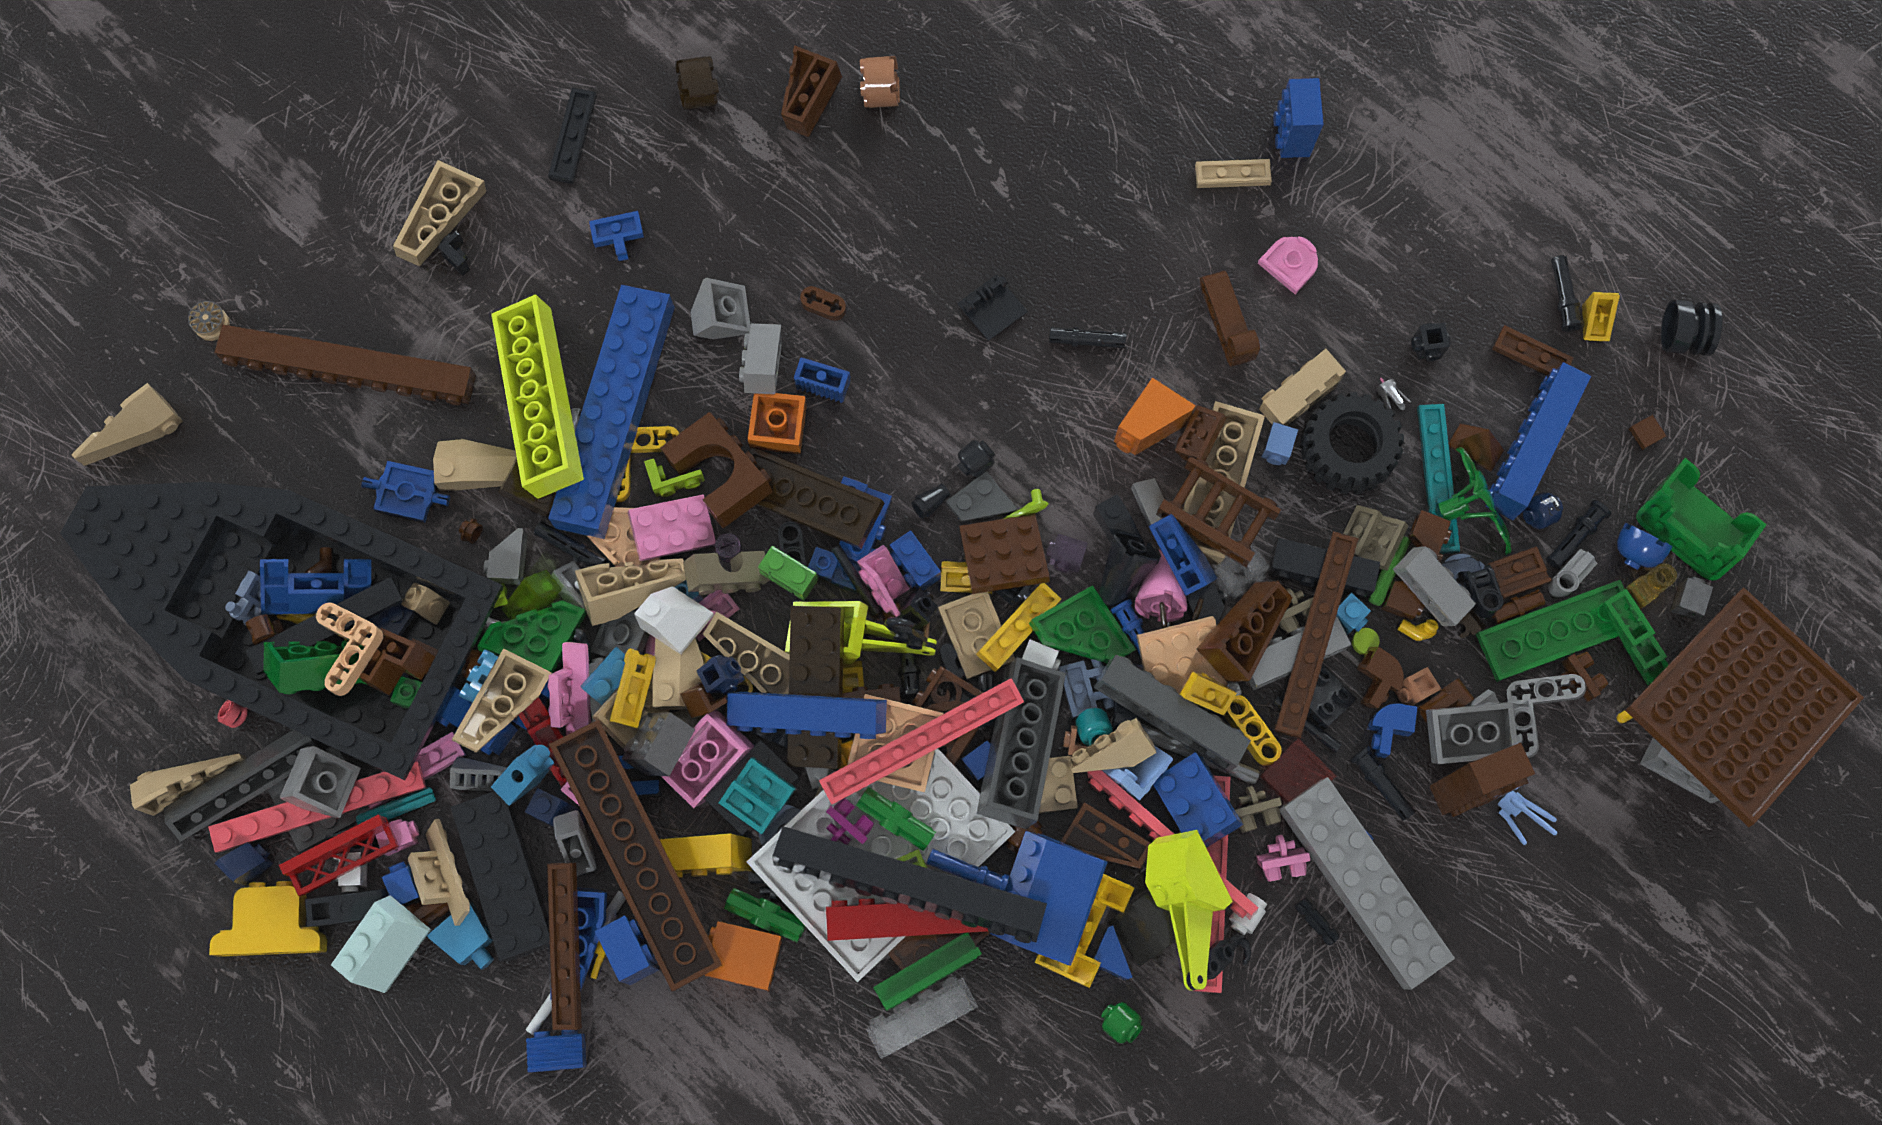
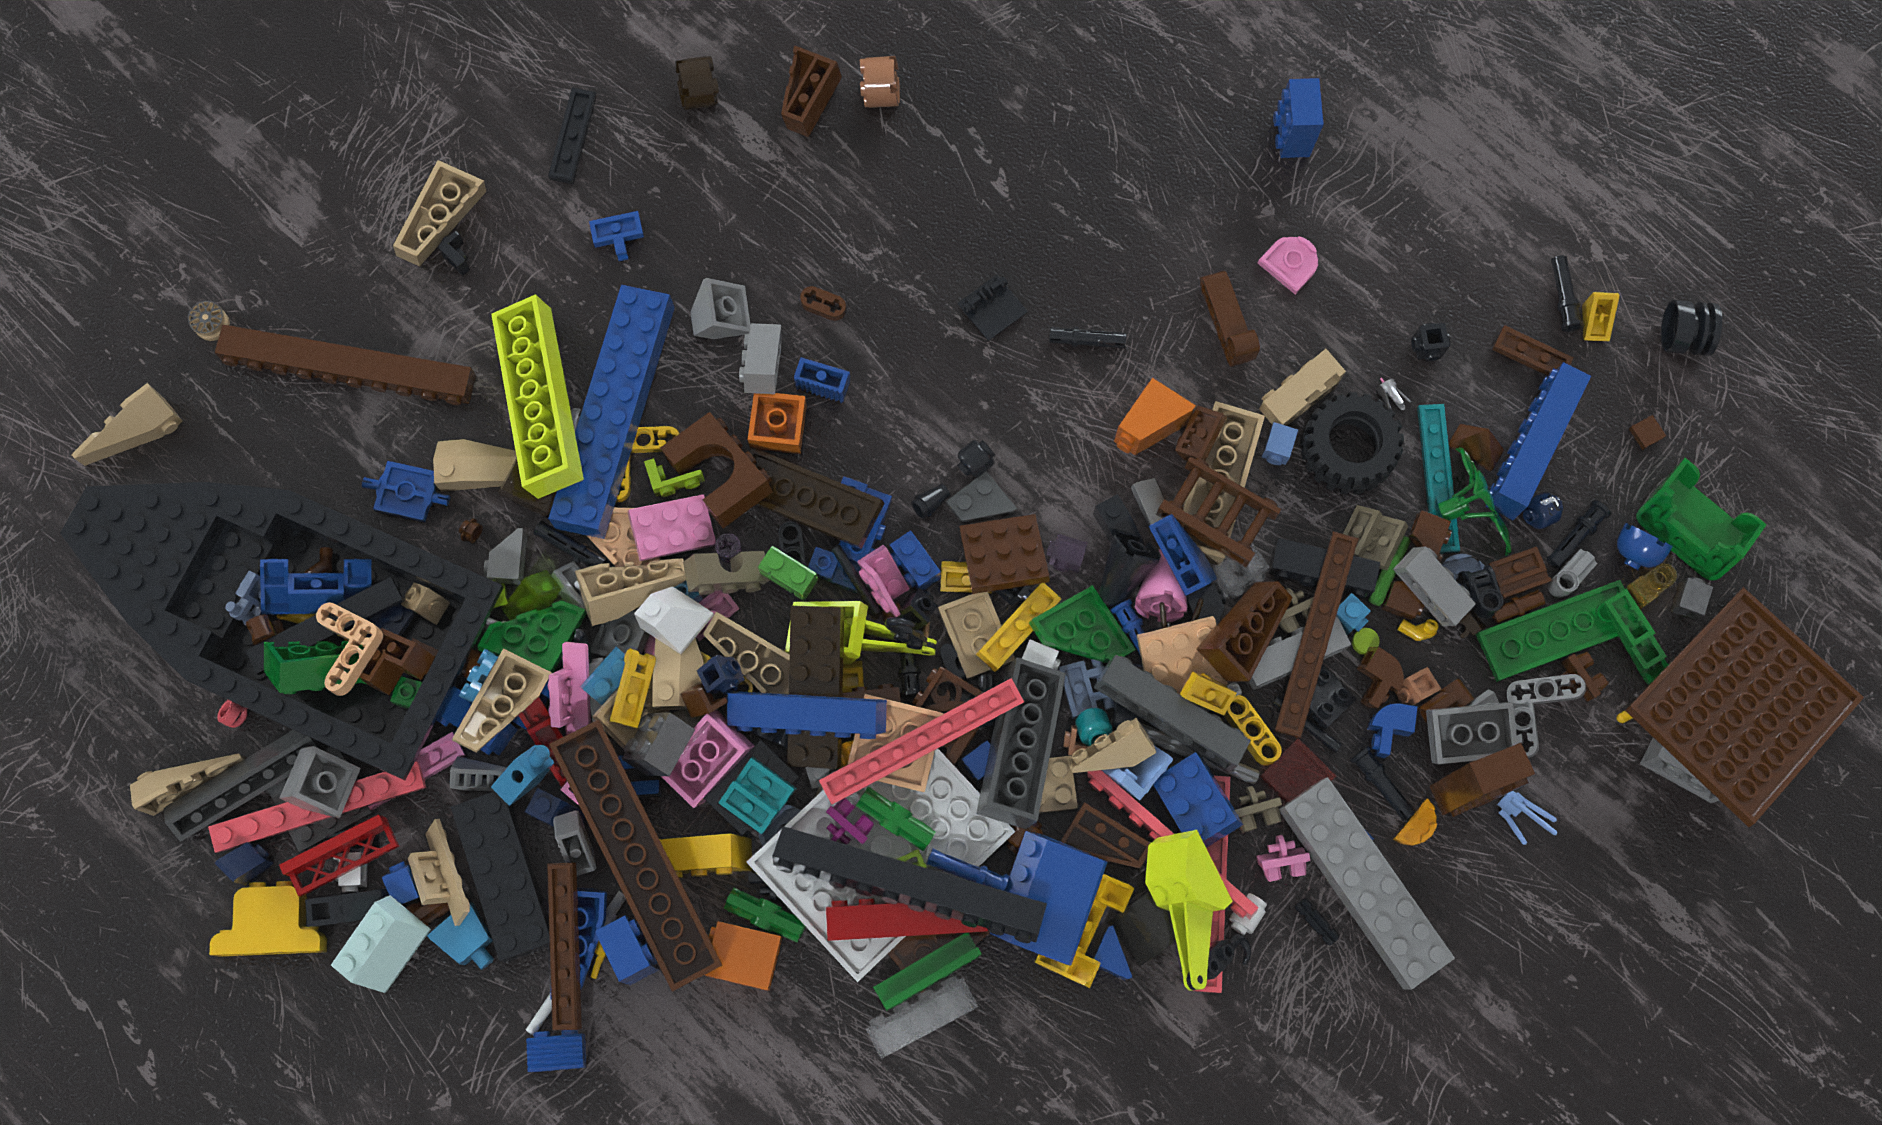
teal axle [356,787,435,825] -> none
bright pink brick [376,819,420,856] -> none
lime bar [1003,489,1049,519] -> none
green head [1101,1002,1143,1044] -> none
tan tile [1195,159,1272,188] -> none
none -> light orange tile [1393,798,1437,846]

